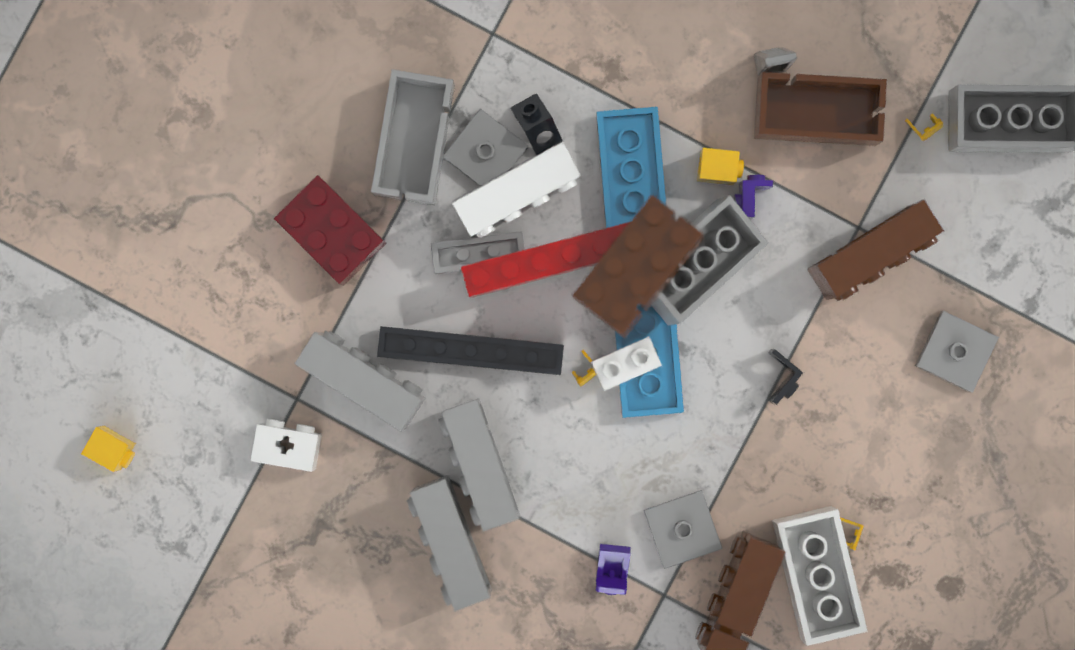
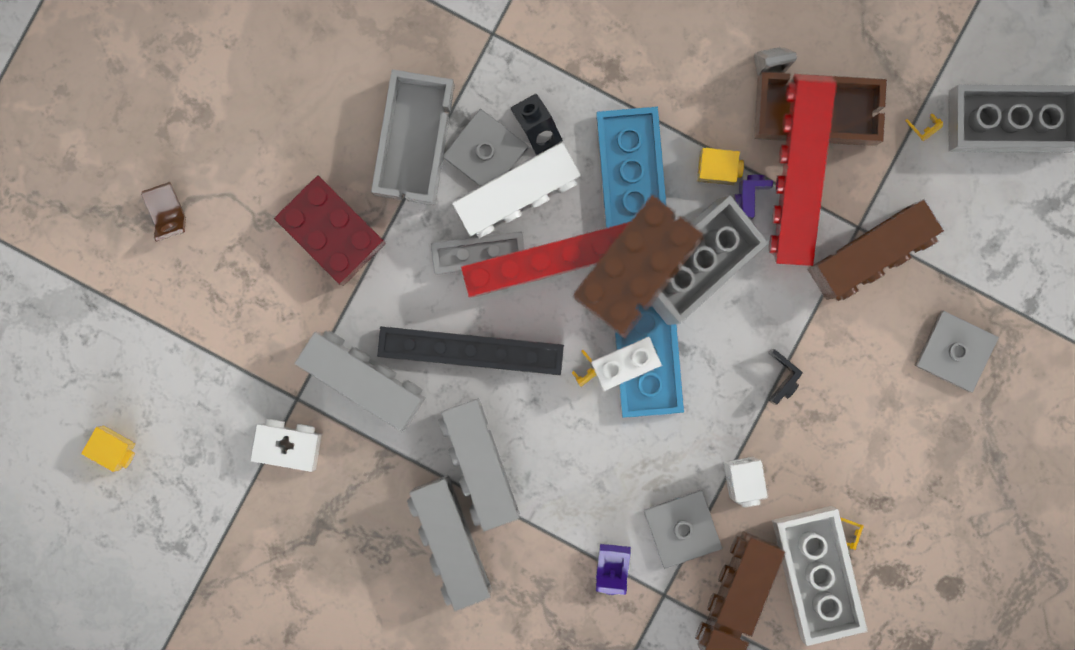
none -> bracket [141,182,186,242]
none -> white brick [723,457,768,507]
none -> red brick [769,74,836,266]

